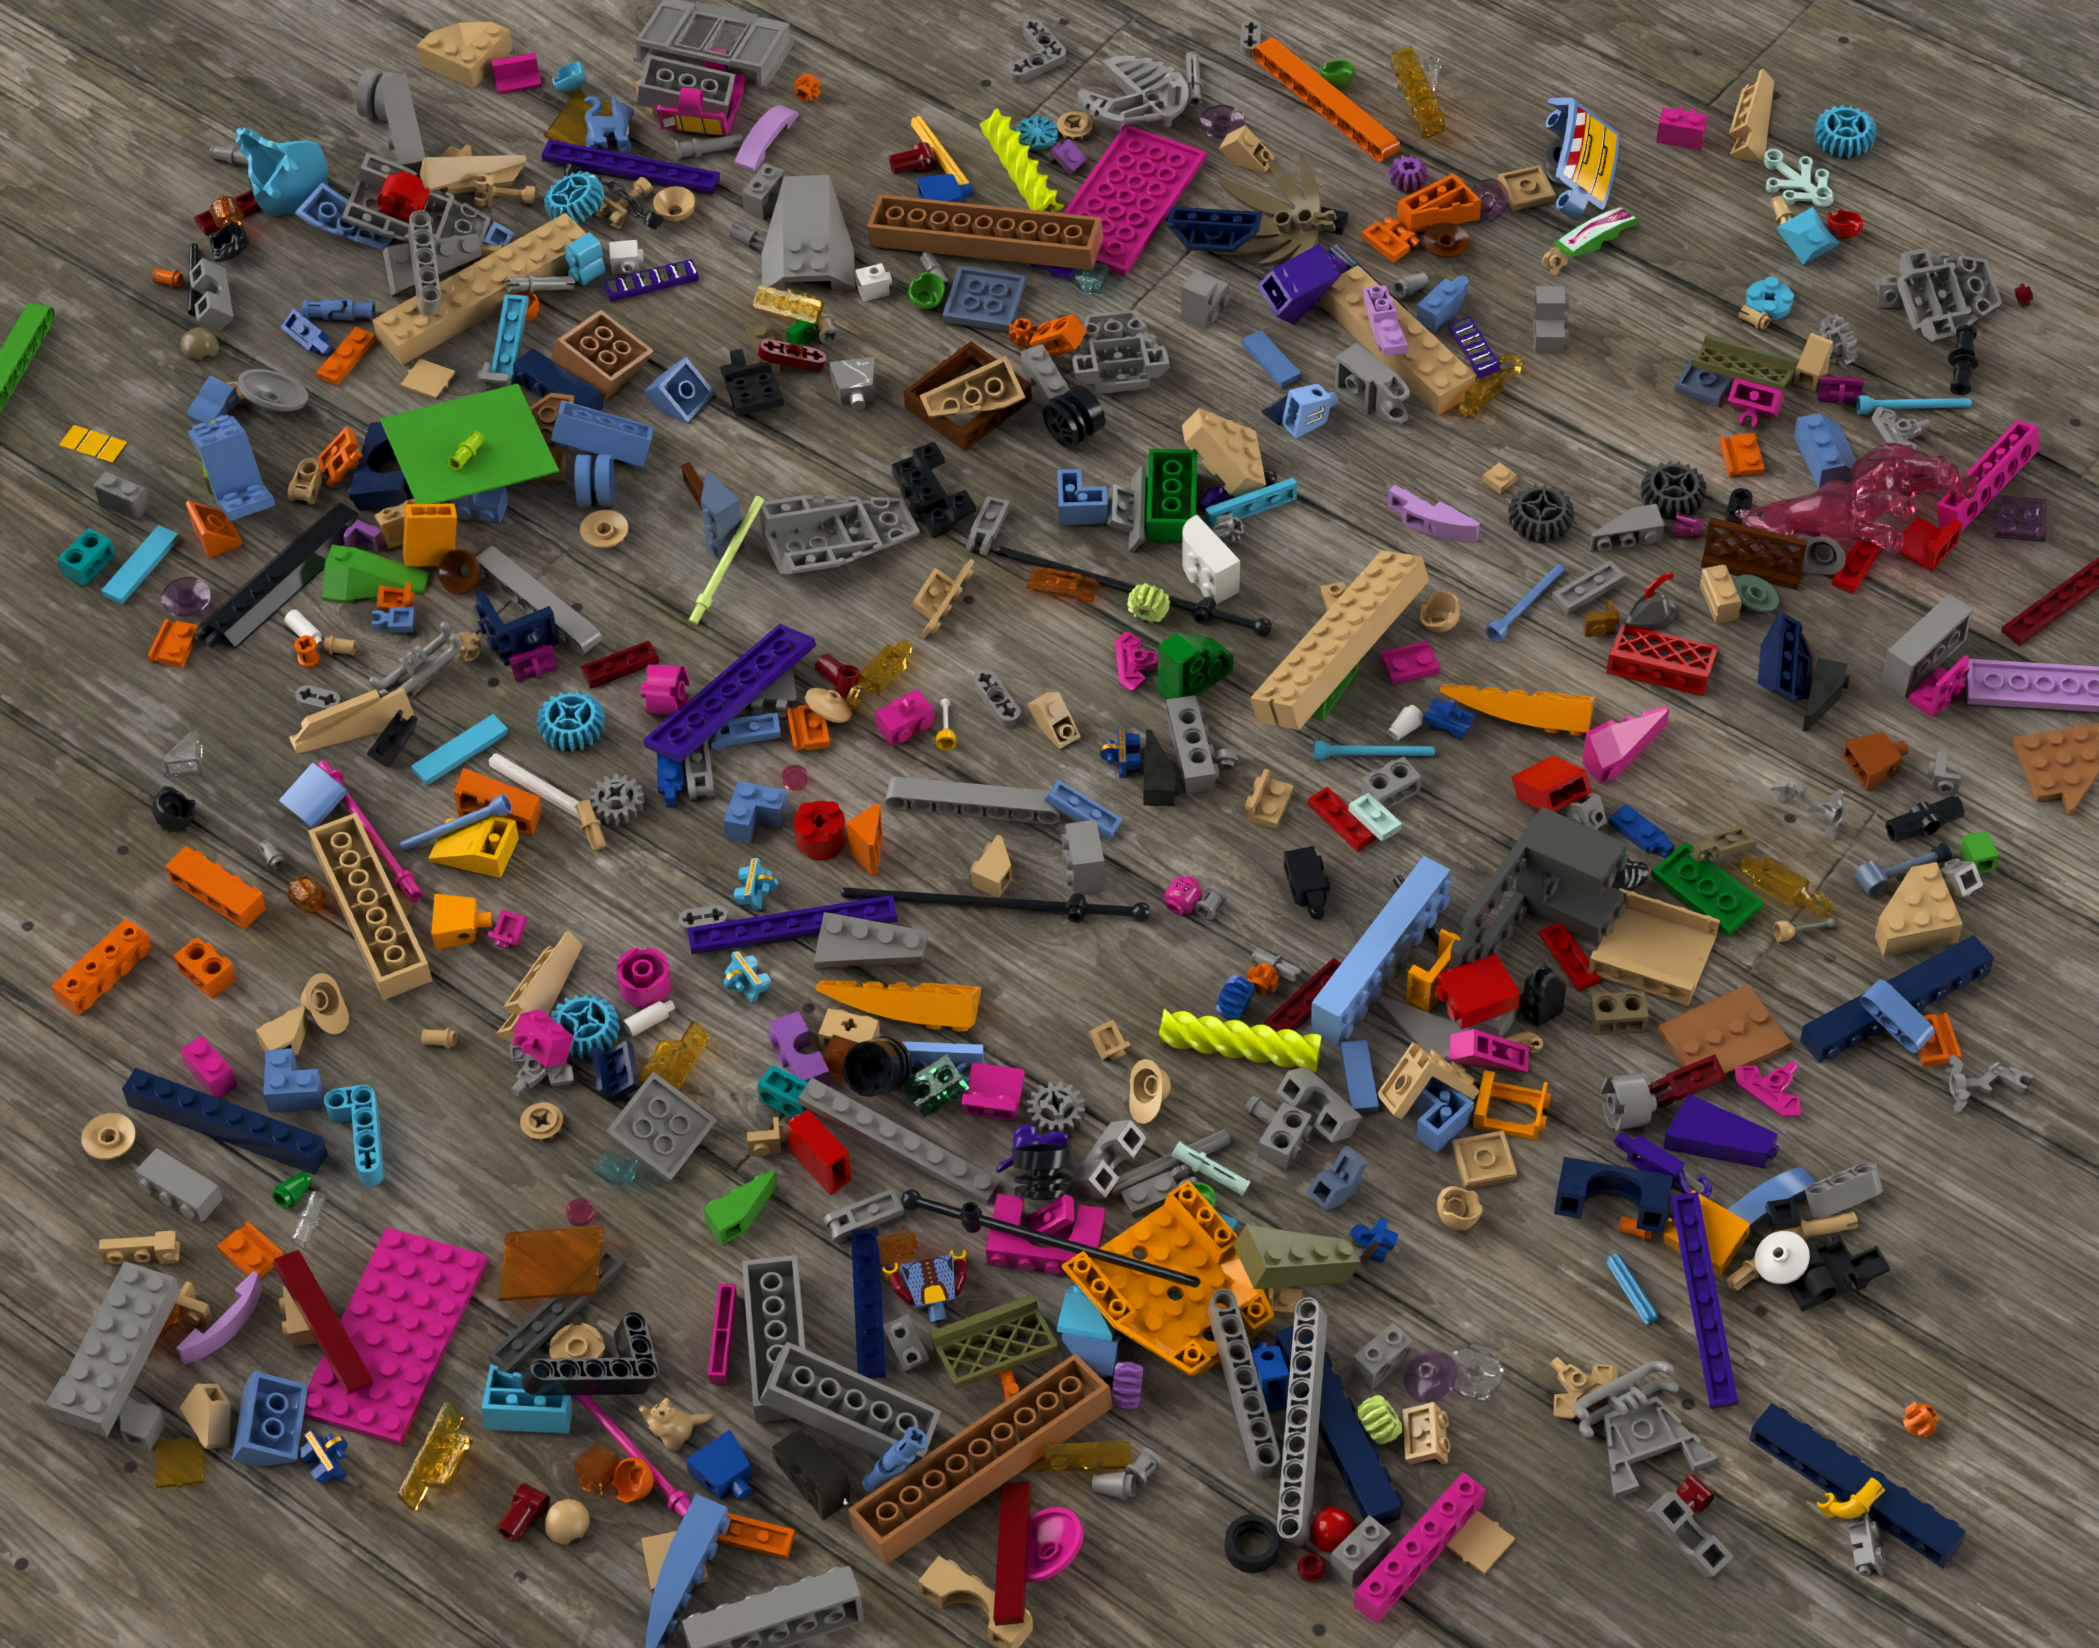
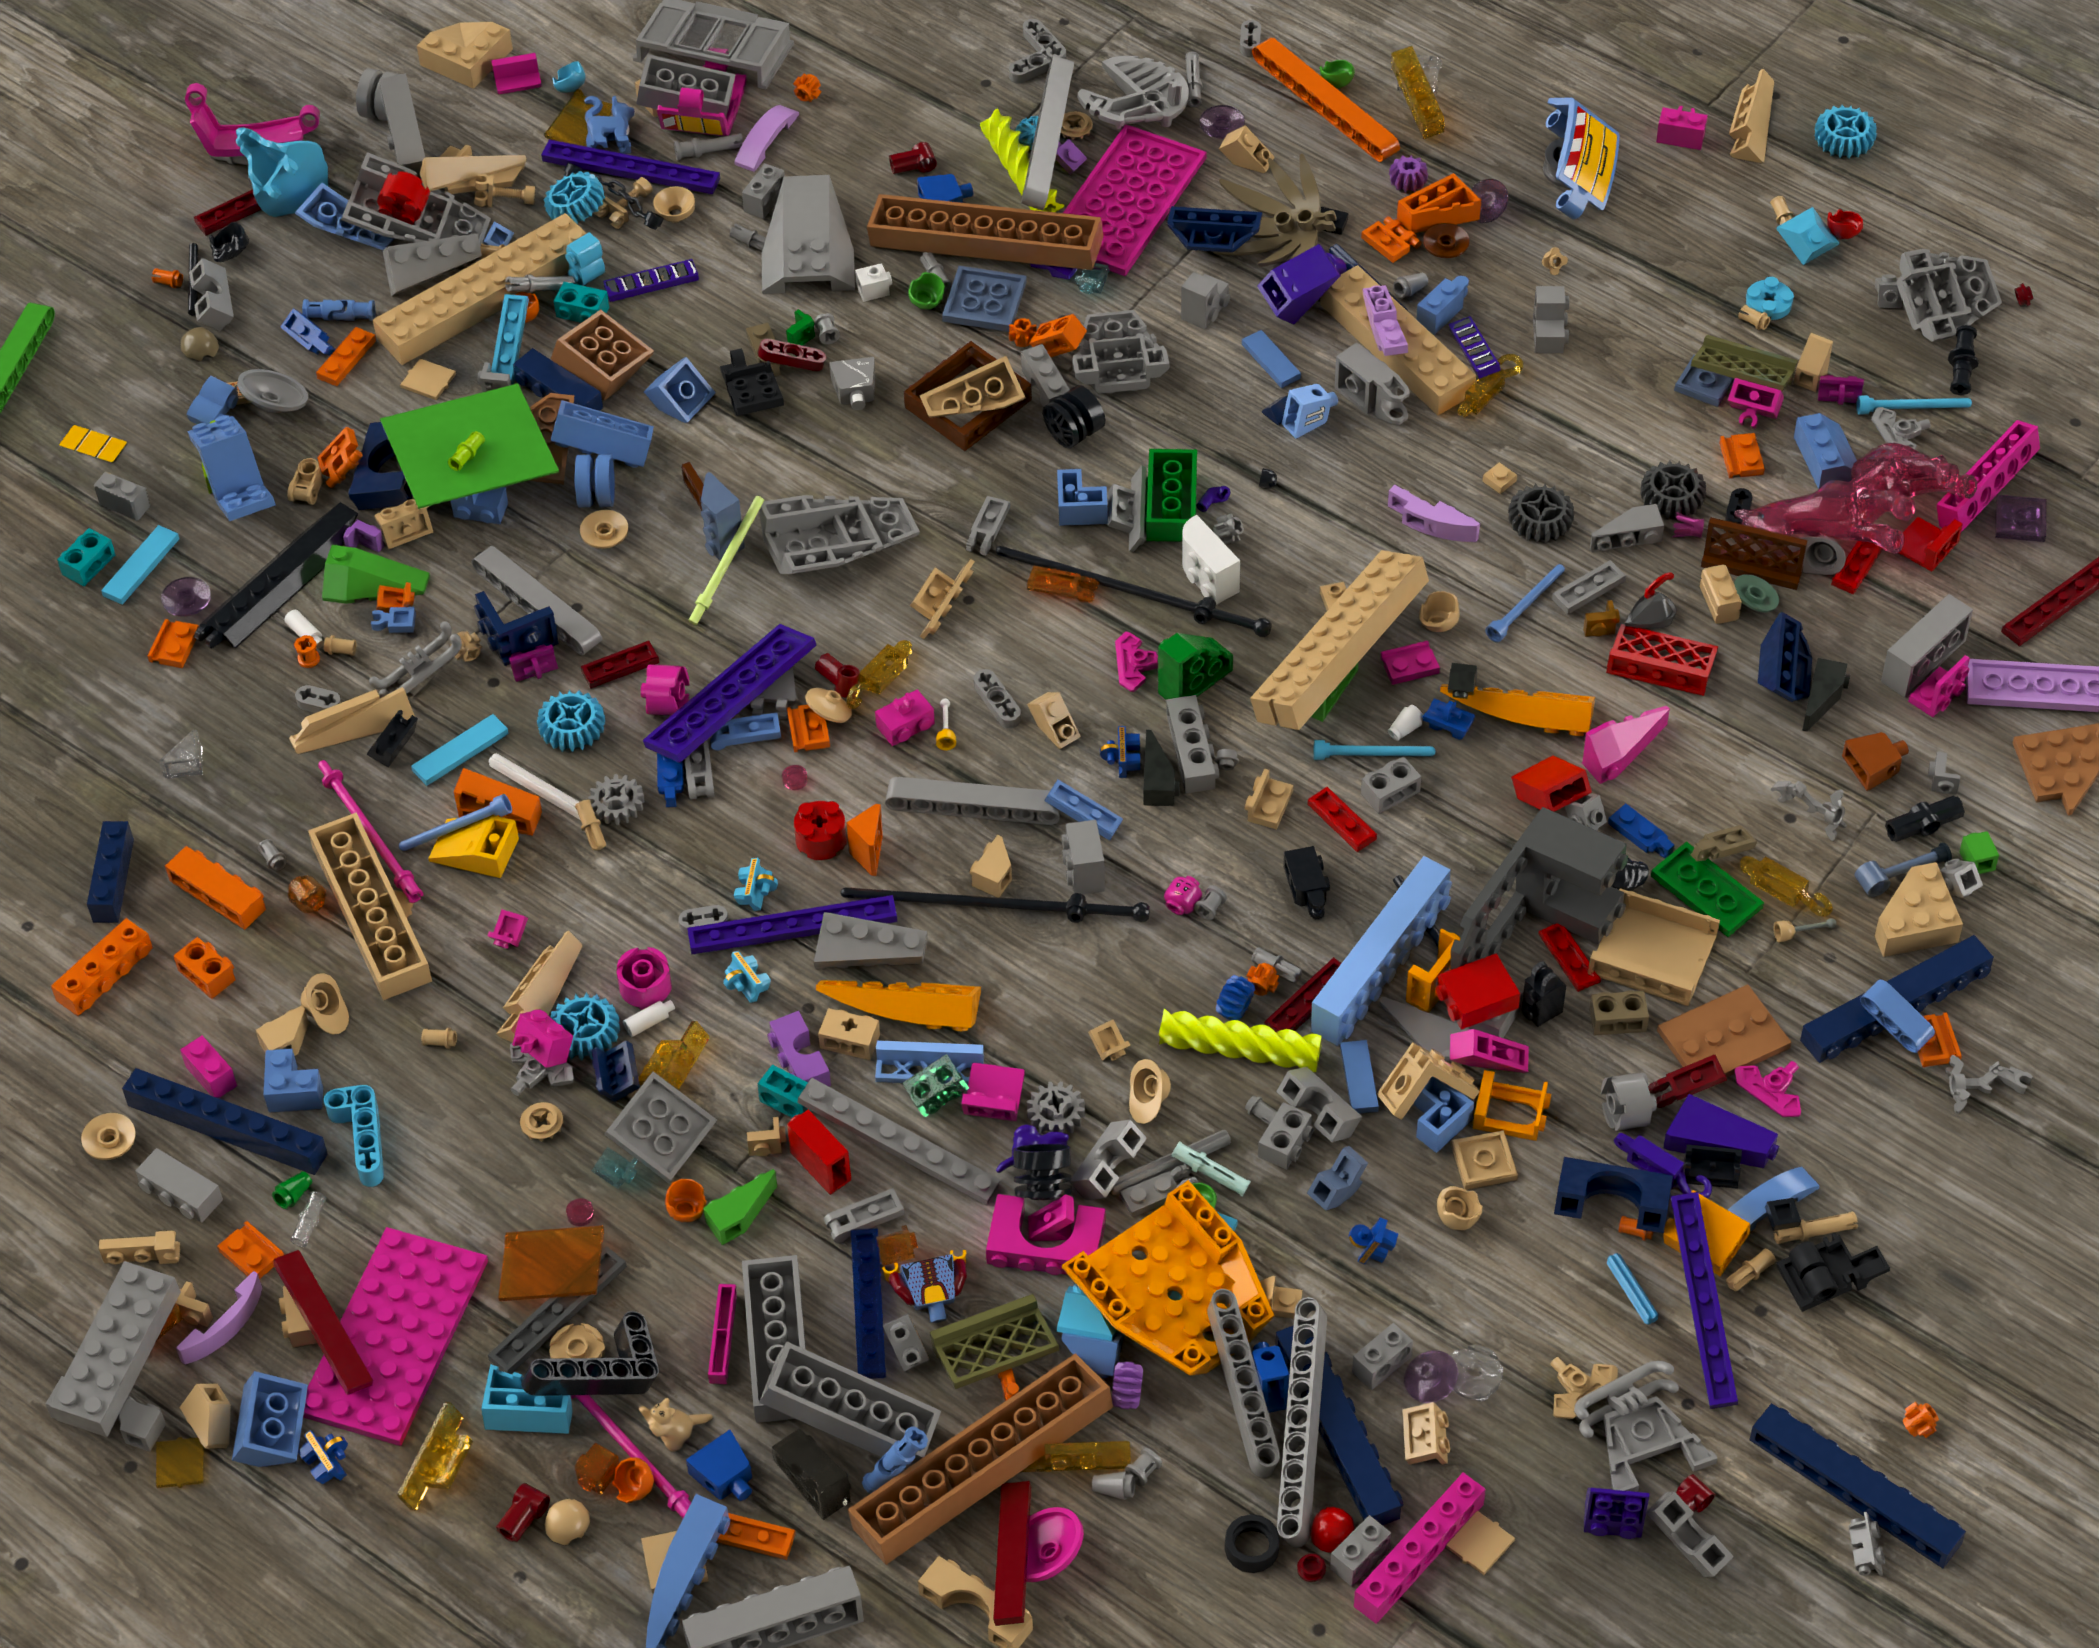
black hair [152,786,196,833] -> none
orange slope [186,500,243,558] -> none
clear orange head [210,195,244,229] -> none
medium blue slope [279,763,348,829] -> none
light orange brick [403,504,457,568] -> none
light grey beam [408,210,441,316] -> none
light orange torso [431,894,493,949] -> none
reddish brown piece [438,549,480,594] -> none
white brick [609,240,644,275] -> none
medium blue brick [724,781,789,844] -> none
clear yellow bracket [753,285,825,324] -> none
clear orange brick [822,1034,858,1079] -> none
black wheel [842,1036,912,1097] -> none
black bracket [891,441,976,539] -> none
black bar [901,1189,1201,1288] -> none
yellow axle [911,116,970,185] -> none
yellowish green gear [1127,583,1170,623] -> none
tan brick [1182,408,1266,497] -> none
medium azure tile [1205,477,1297,529] -> none
olive wedge [1233,1225,1361,1289] -> none
light aqua plate [1348,793,1402,842] -> none
yellowish green gear [1358,1395,1402,1445] -> none
tan tile [1497,165,1556,211] -> none
tan arm [1503,1031,1543,1052] -> none
slope [1554,206,1638,258] -> none
white dish [1755,1231,1810,1284] -> none
light aqua plant [1764,149,1834,207] -> none
light grey beam [1805,1162,1883,1218] -> none
yellow piece [1817,1478,1885,1519] -> none
light grey gear [1819,314,1859,366] -> none
none -> dark blue brick [87,821,134,923]
none -> dark pink panel [185,83,320,157]
none -> teal brick [554,282,609,323]
none -> orange hair [665,1179,707,1222]
none -> light grey beam [1021,55,1074,210]
none -> pearl dark grey slope [1448,663,1477,699]
none -> dark purple slope [1584,1488,1649,1539]
none -> black hinge [1684,1144,1742,1189]

